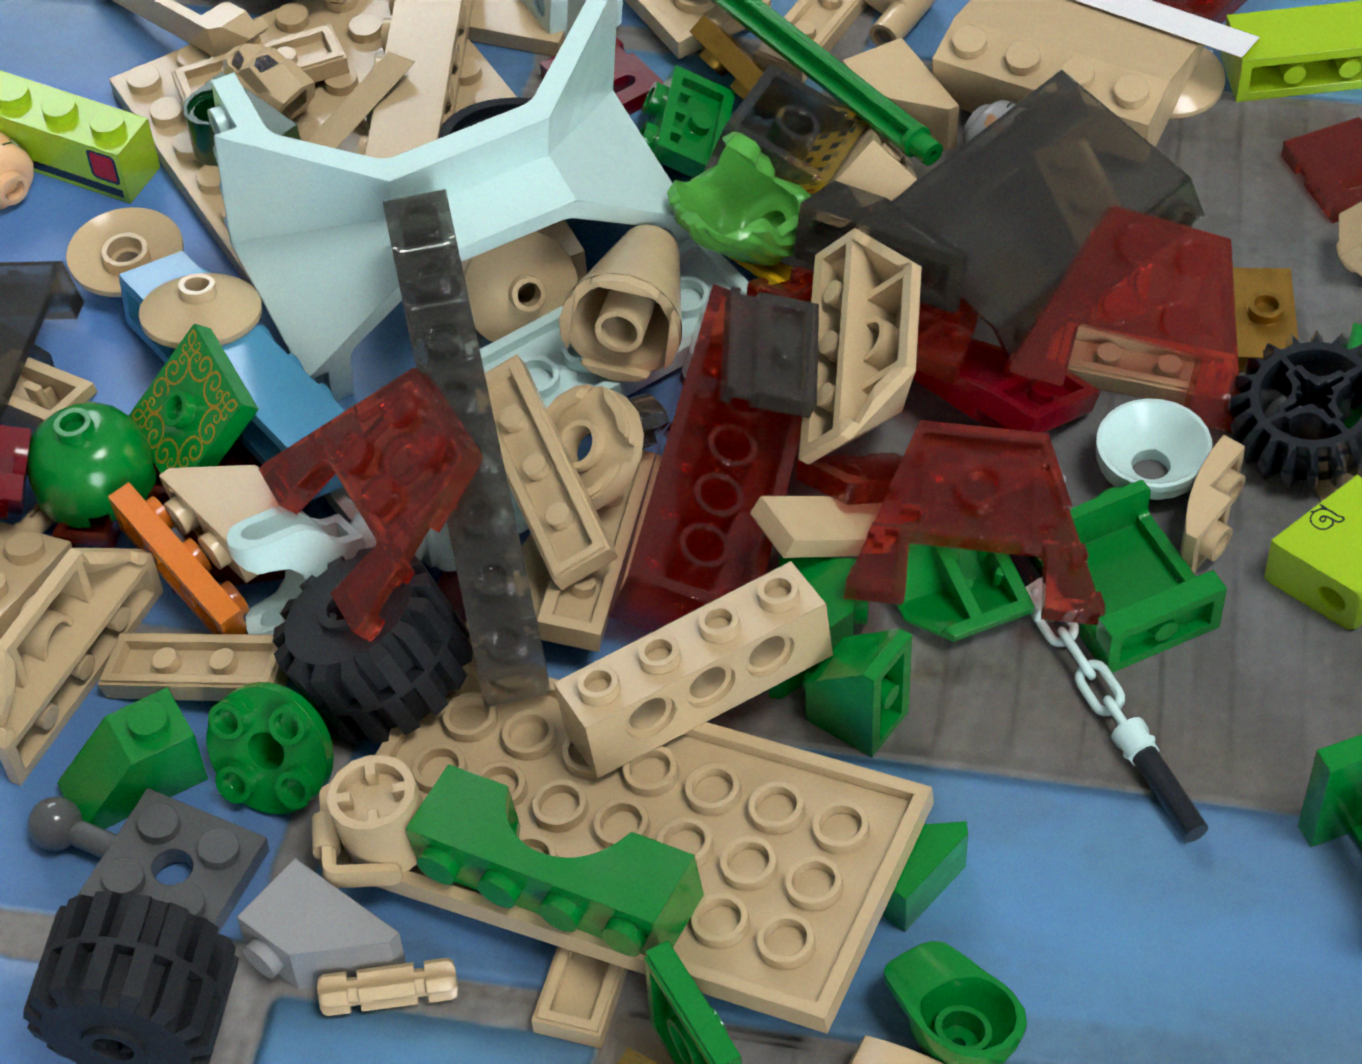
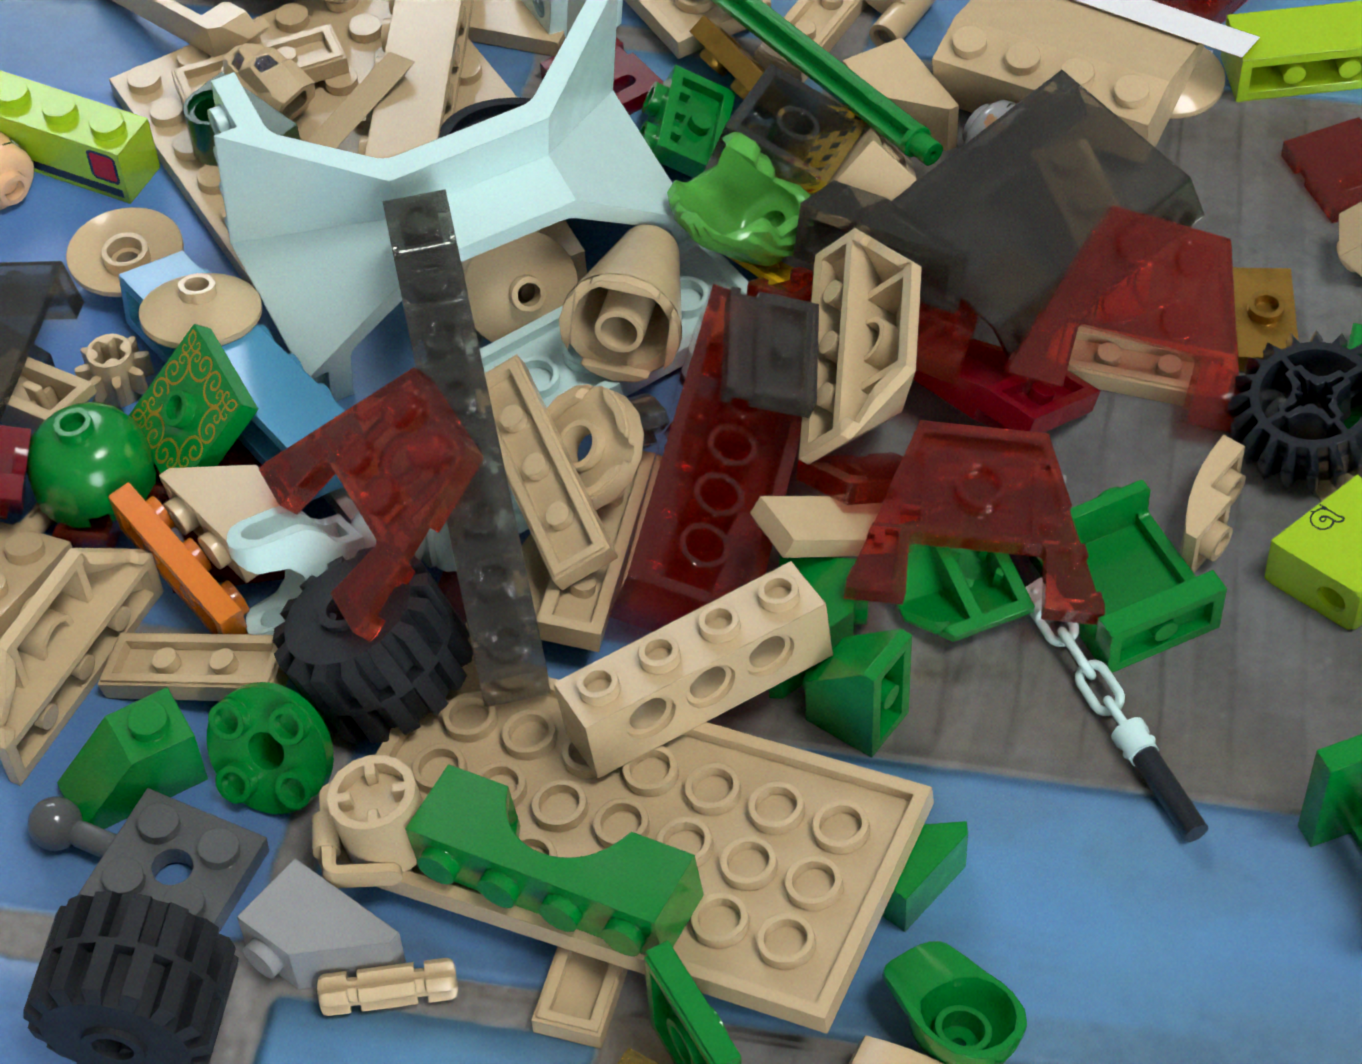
light aqua piece [1096,398,1212,500] -> none
none -> tan gear [74,334,154,408]

